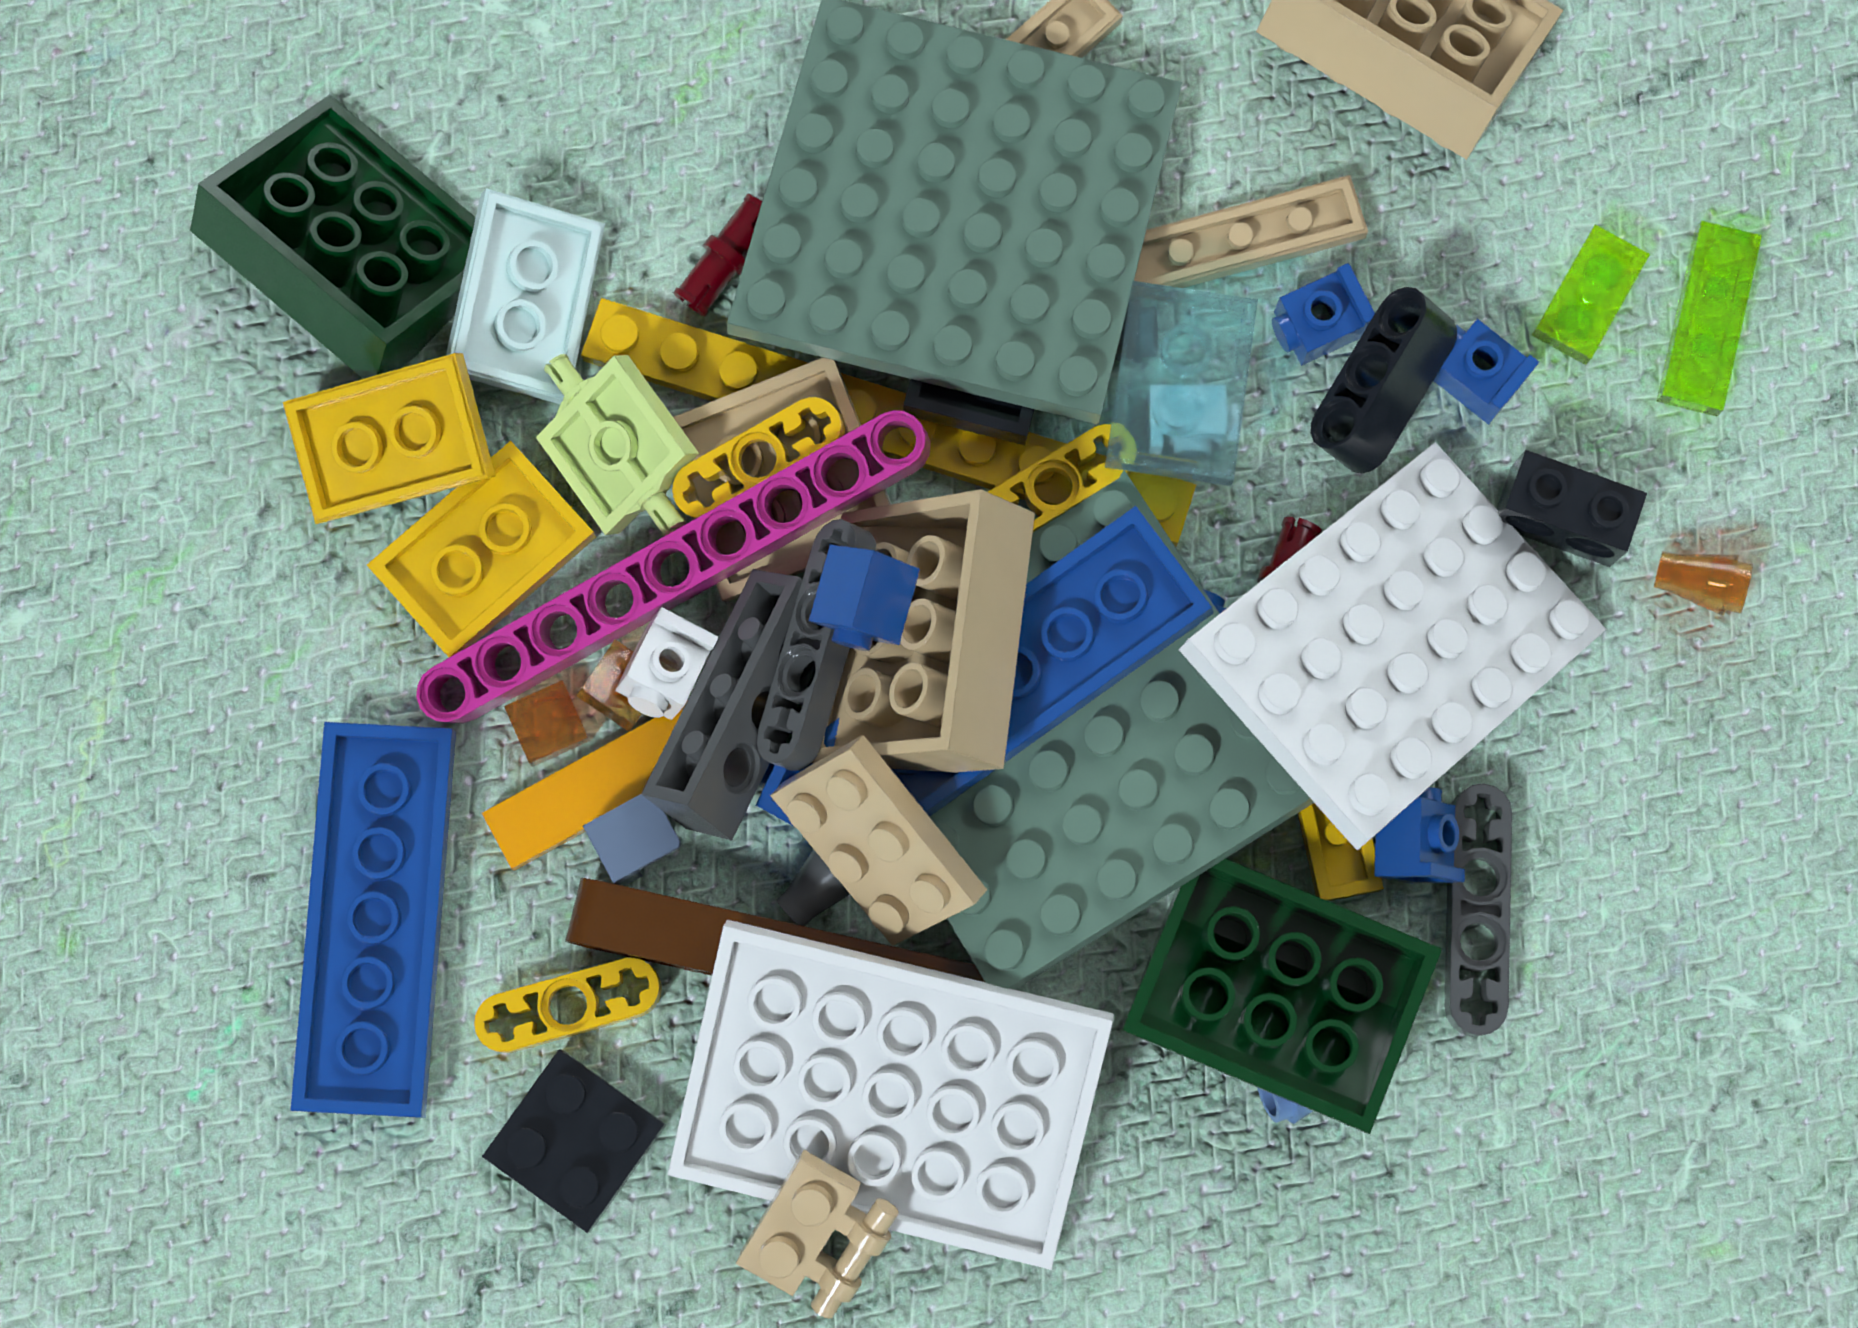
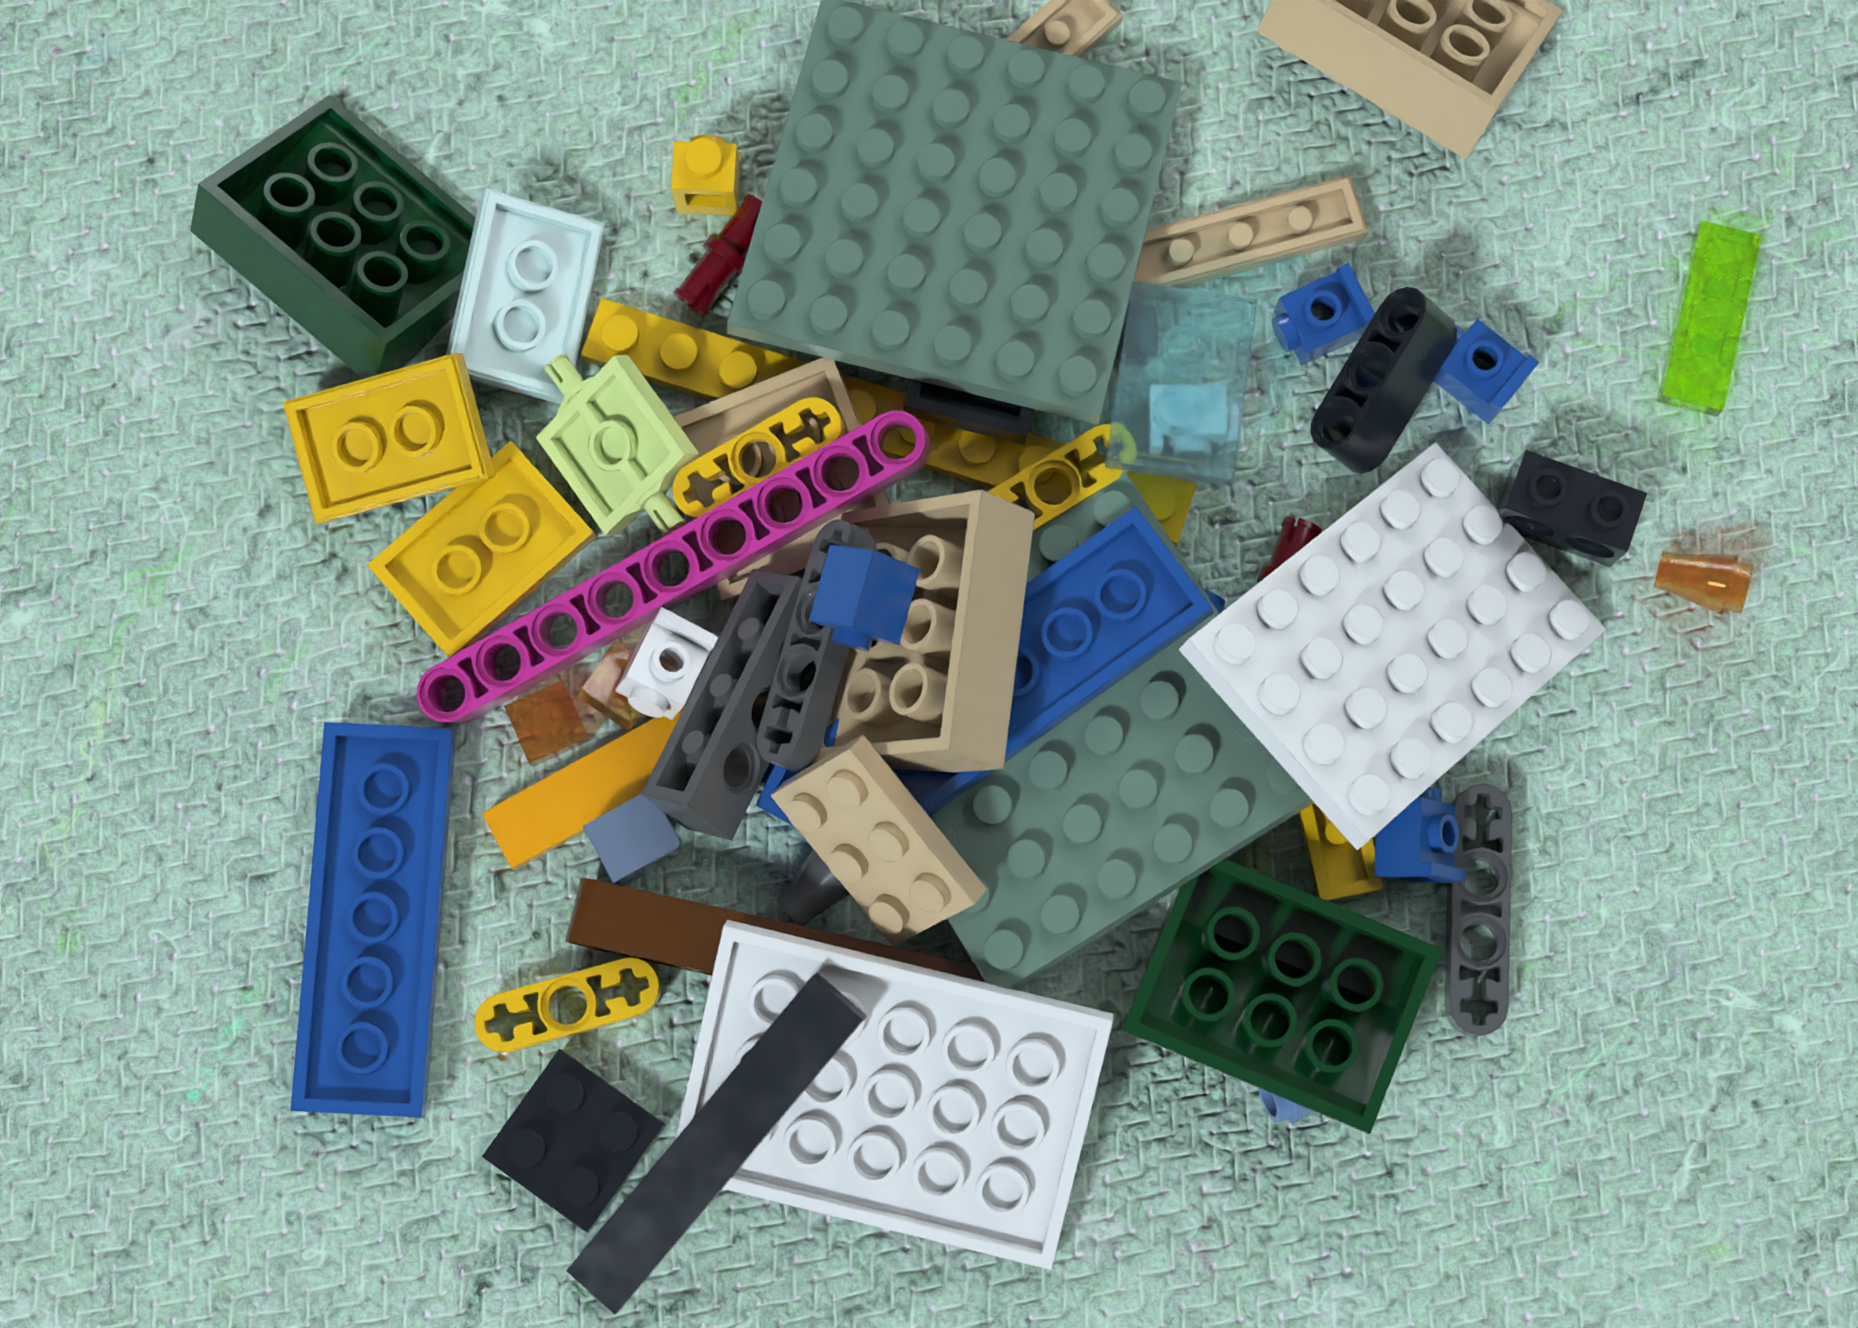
tan plate [736,1149,899,1319] -> none
clear neon green plate [1531,224,1650,365] -> none
none -> black tile [566,972,868,1315]
none -> yellow brick [671,135,742,216]

